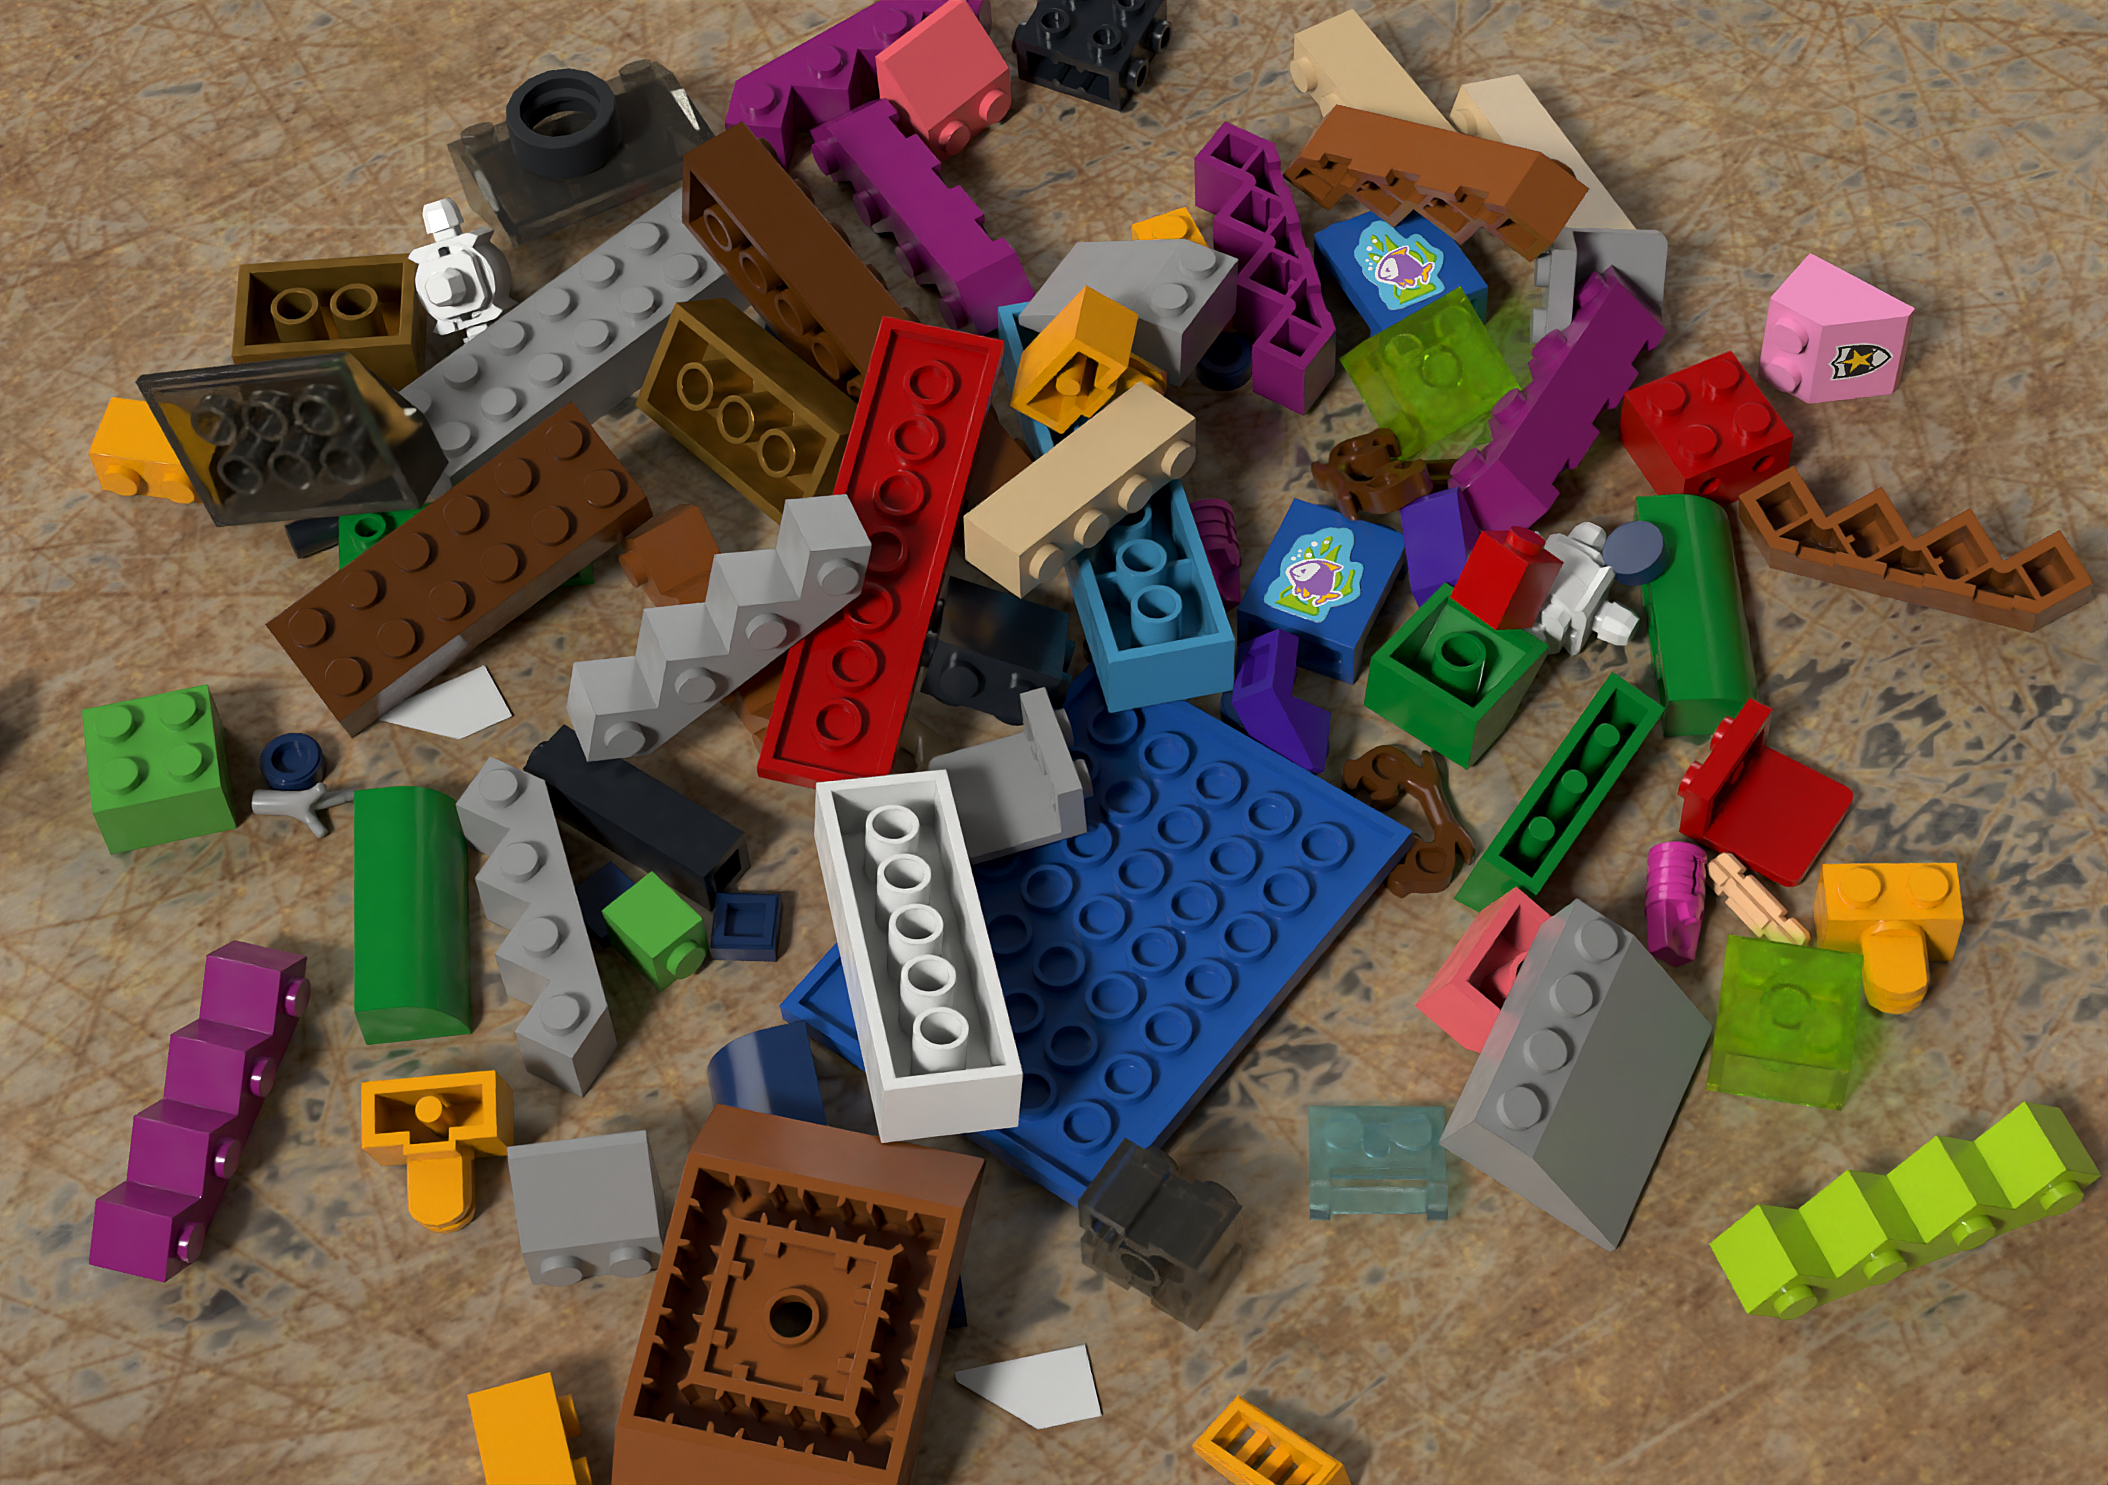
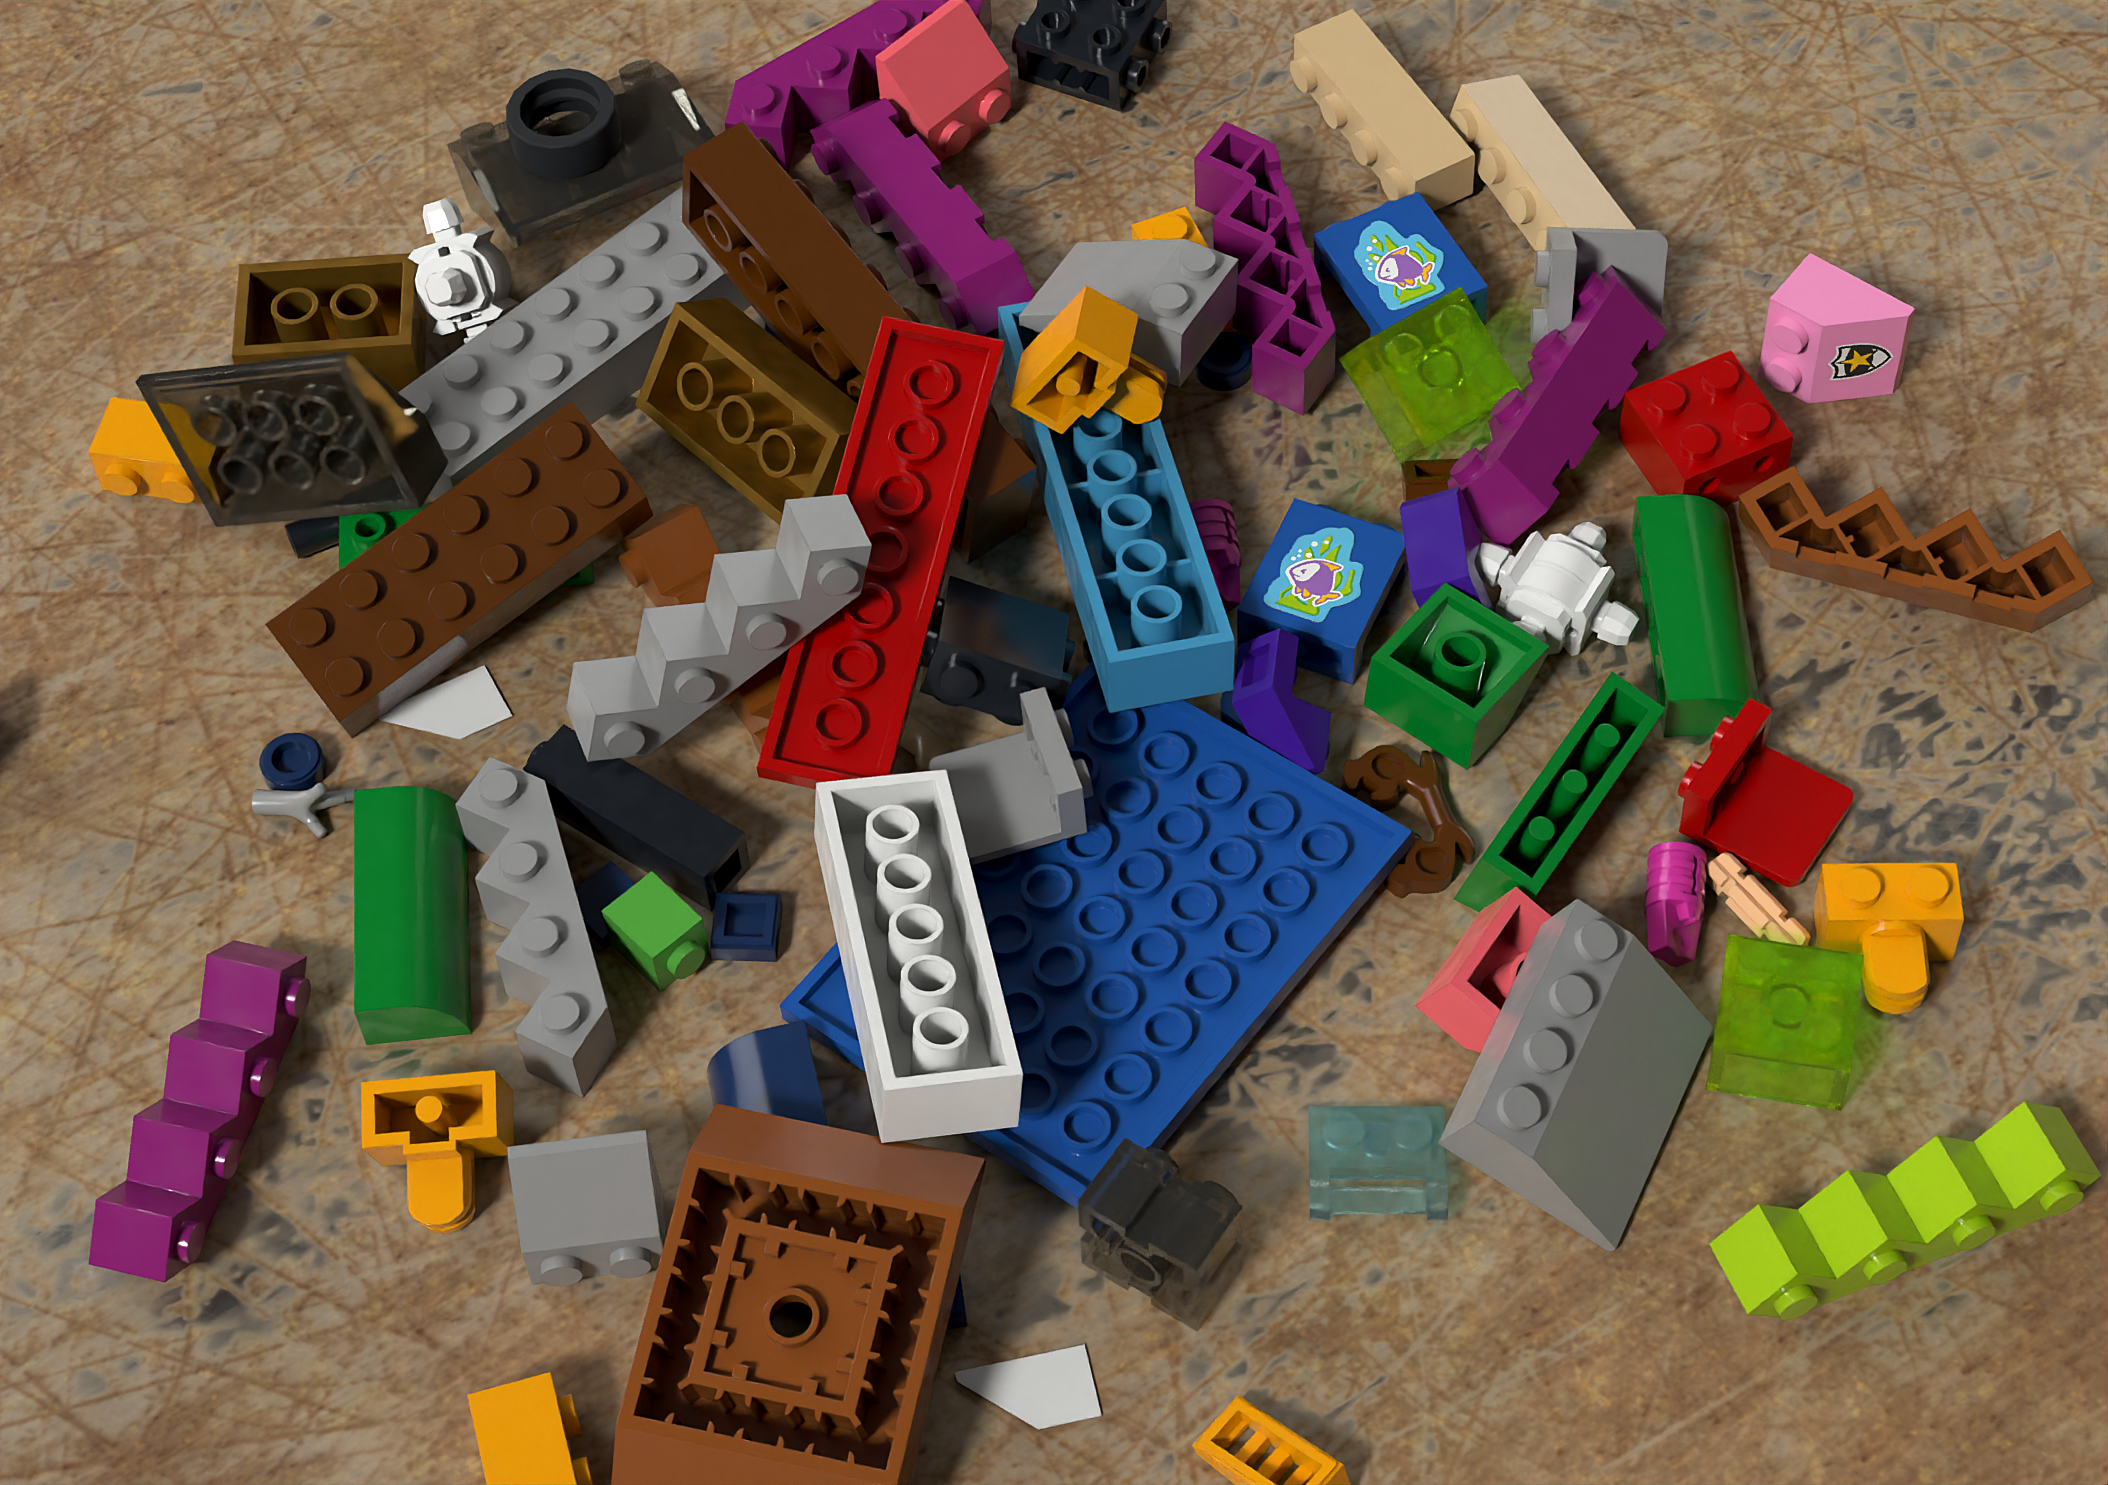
bright green brick [82,684,237,855] -> none
tan brick [963,381,1196,599] -> none
dark orange brick [1283,104,1589,262] -> none
reddish brown helmet [1311,428,1433,521] -> none
red brick [1450,526,1564,630] -> none
dark blue tile [1602,521,1670,586] -> none

